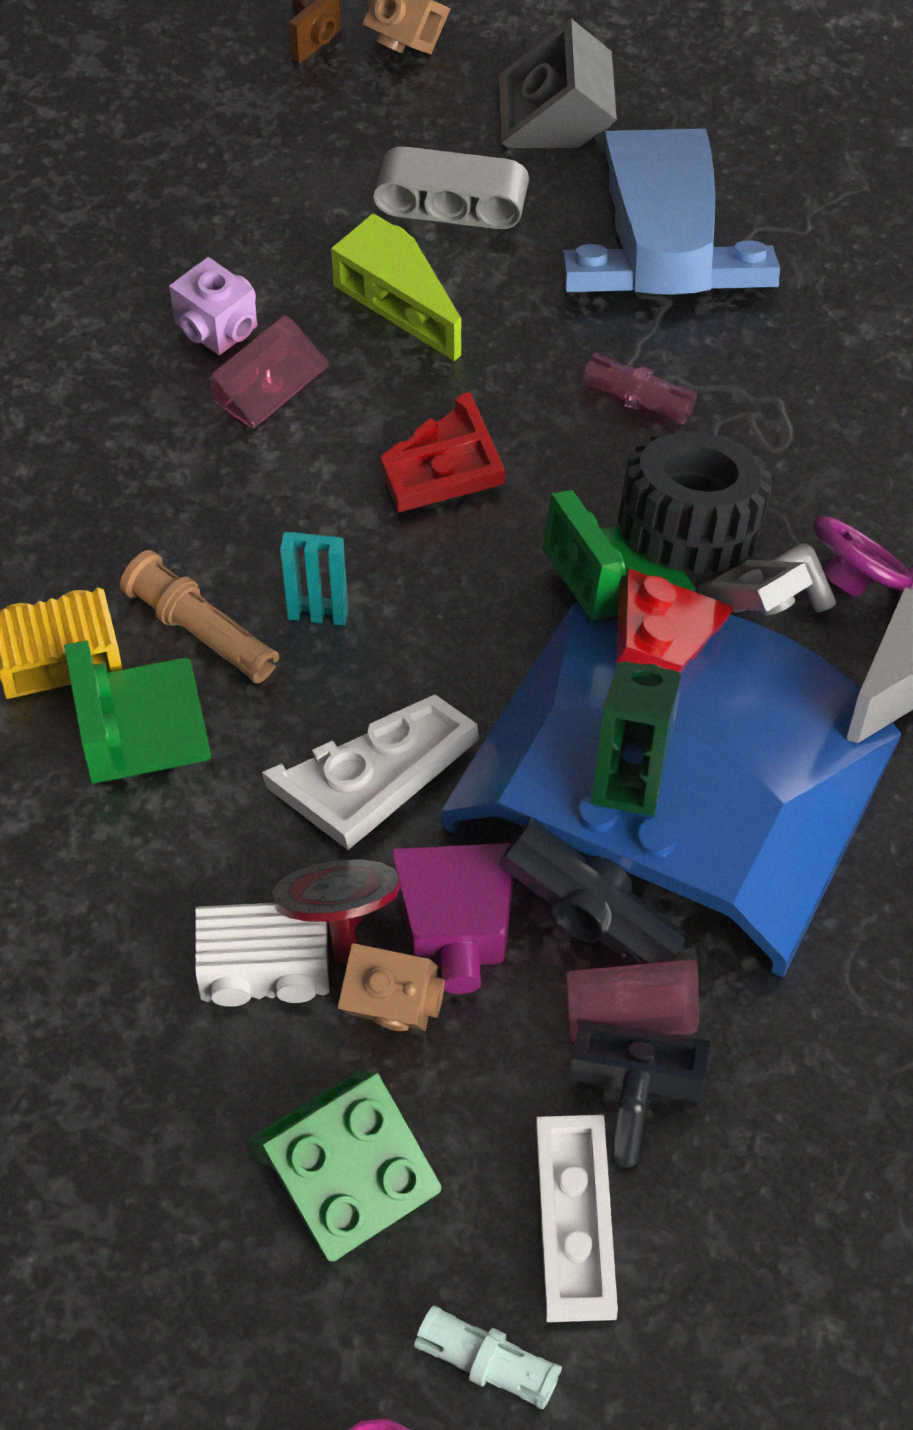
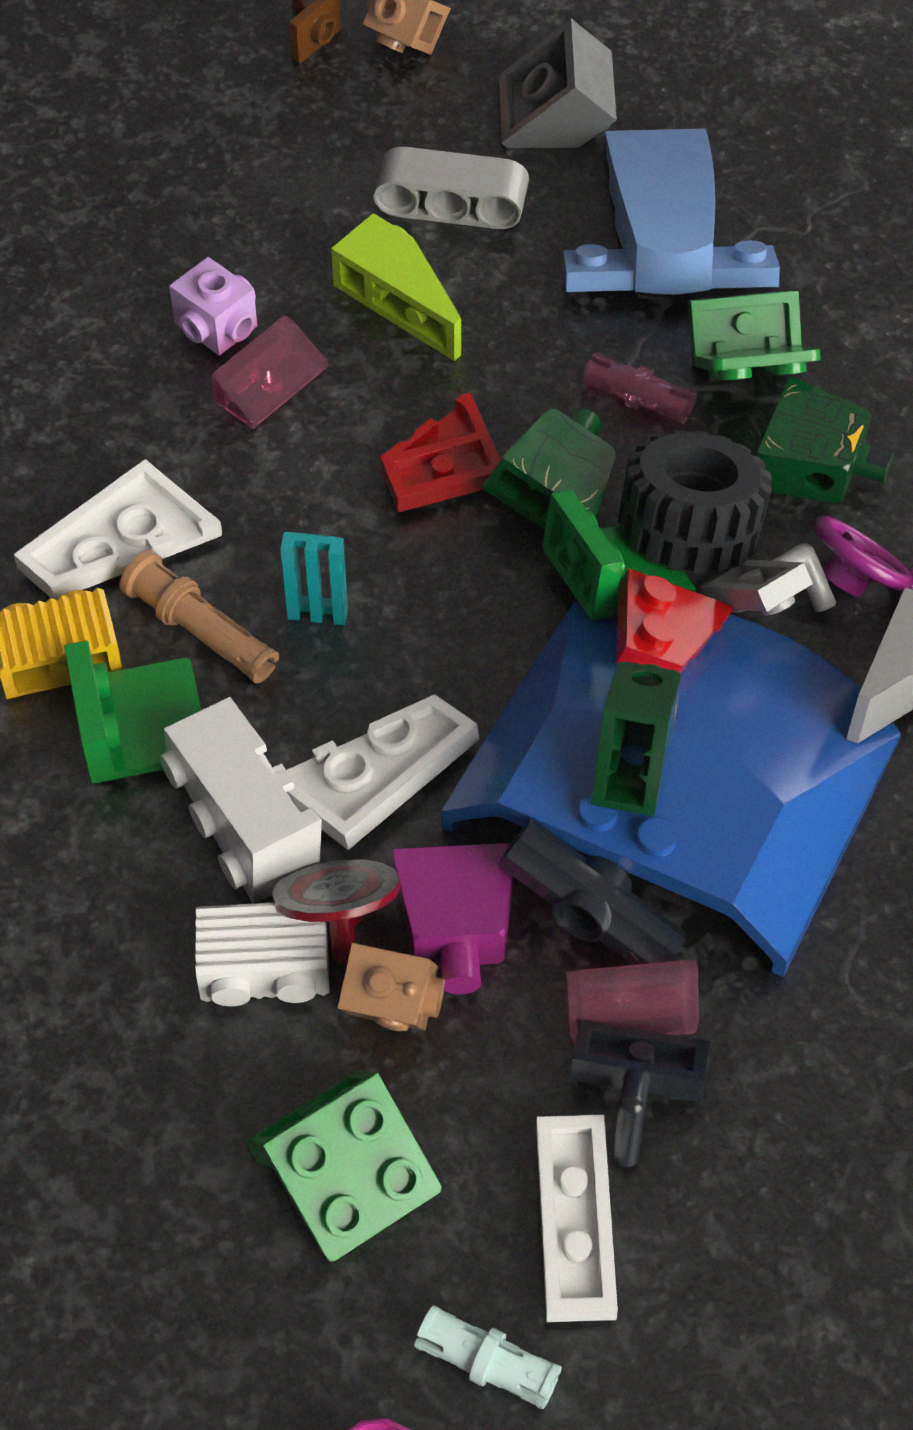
none -> white wing [14,459,222,600]
none -> white wedge [160,697,322,904]
none -> dark green torso [481,408,616,530]
none -> green bracket [687,290,821,380]
none -> dark green torso [757,377,894,503]

